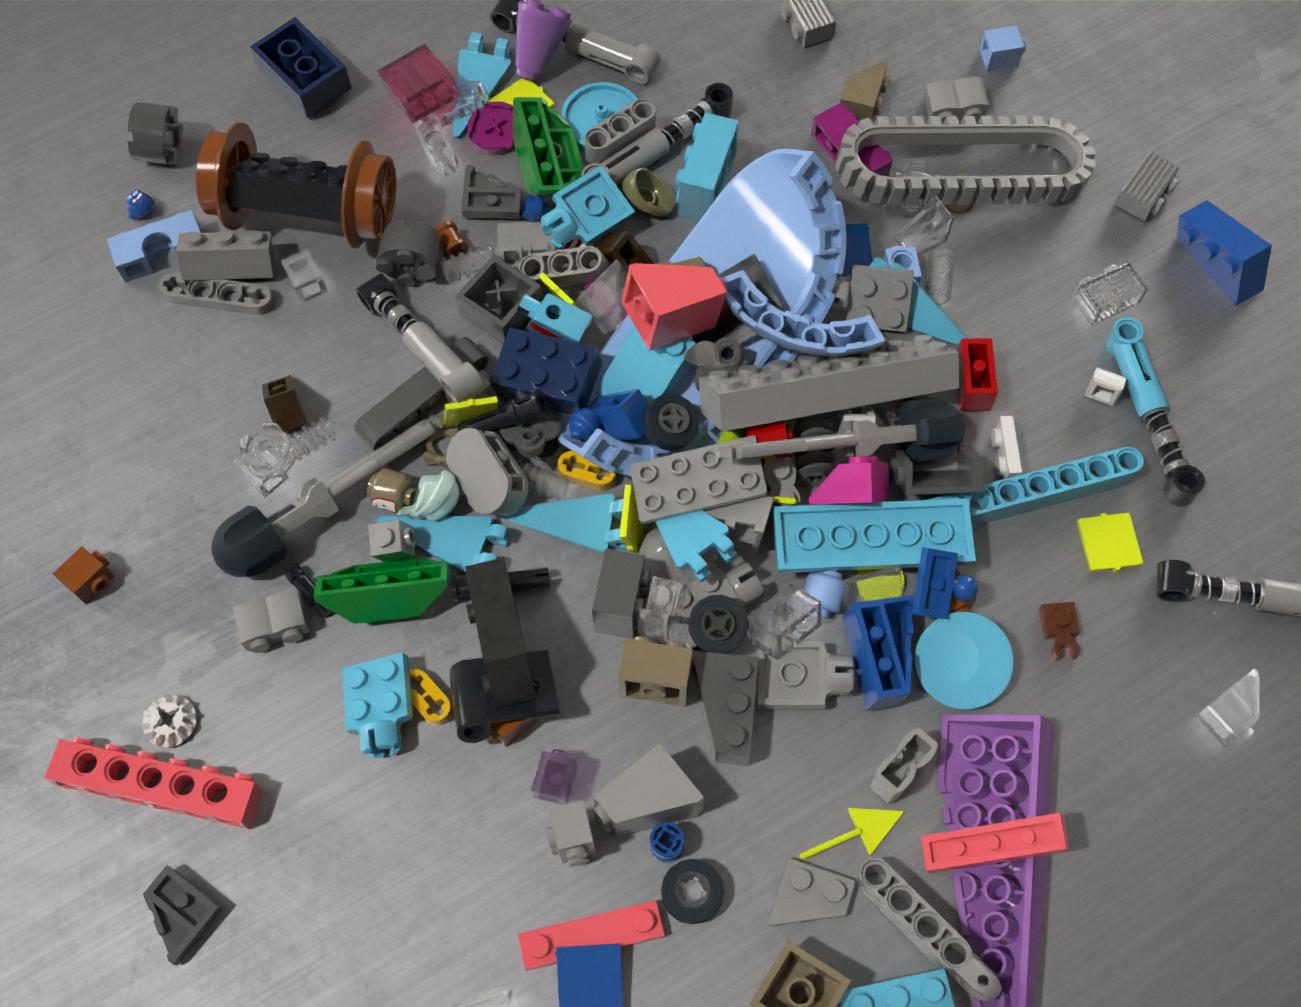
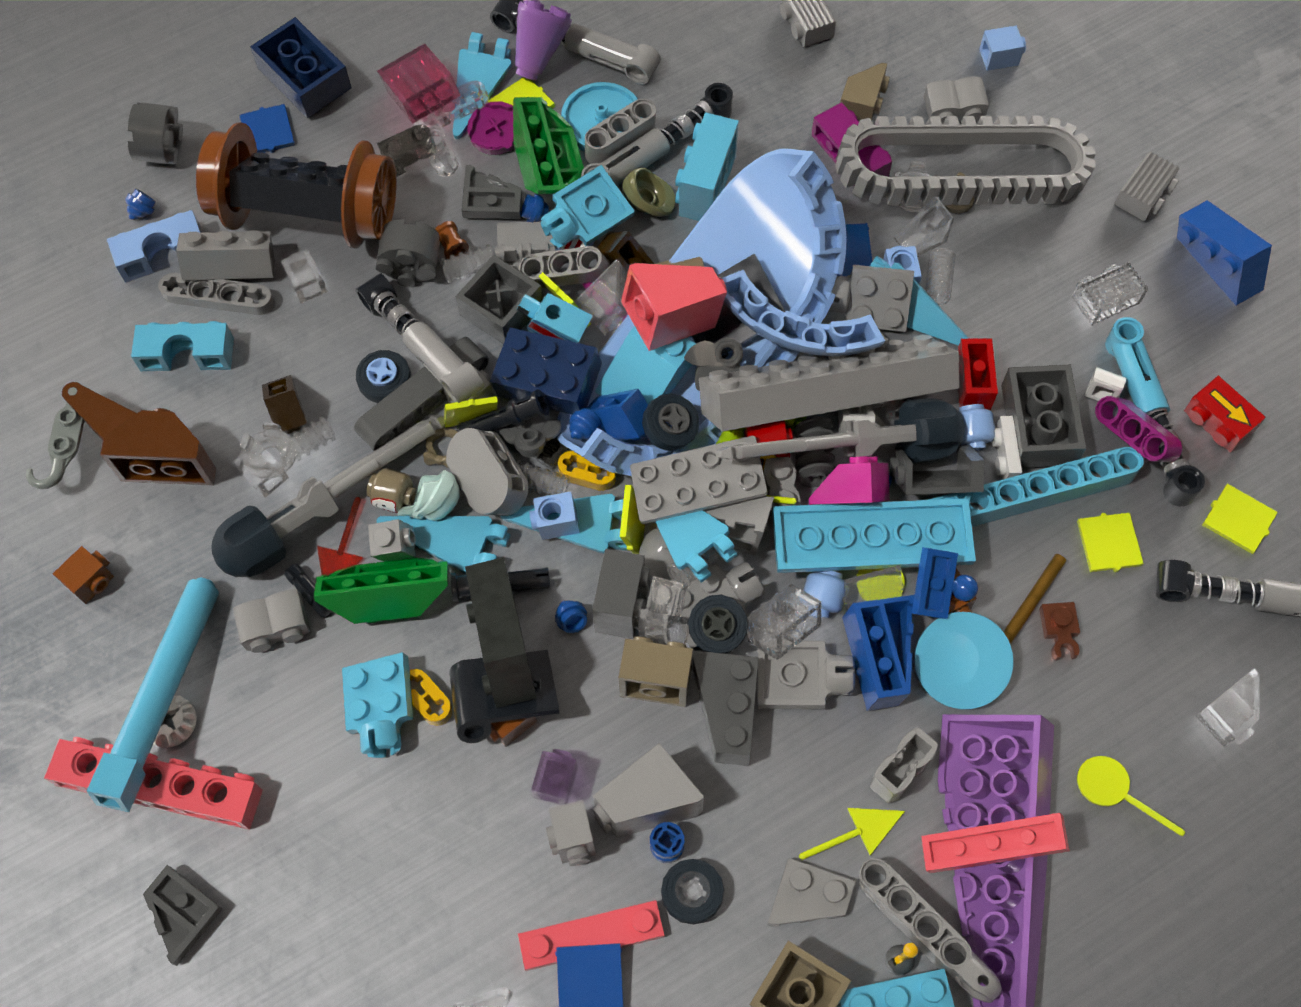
none -> reddish brown slope [26,382,217,489]
none -> medium azure brick [87,577,219,812]
none -> medium azure arch [131,321,234,372]
none -> blue piece [239,104,295,153]
none -> clear red piece [317,497,363,575]
none -> black wheel [356,350,411,403]
none -> clear smoke leg [377,125,437,177]
none -> light blue brick [529,491,580,540]
none -> blue plate [555,600,587,633]
none -> dark grey hinge [885,943,918,976]
none -> light blue head [959,404,995,451]
none -> dark grey brick [1001,364,1086,468]
none -> pearl gold bar [1003,554,1066,645]
none -> neon yellow piece [1077,756,1185,836]
none -> magenta beam [1095,396,1182,463]
none -> red brick [1184,375,1266,453]
none -> neon yellow piece [1202,483,1278,554]

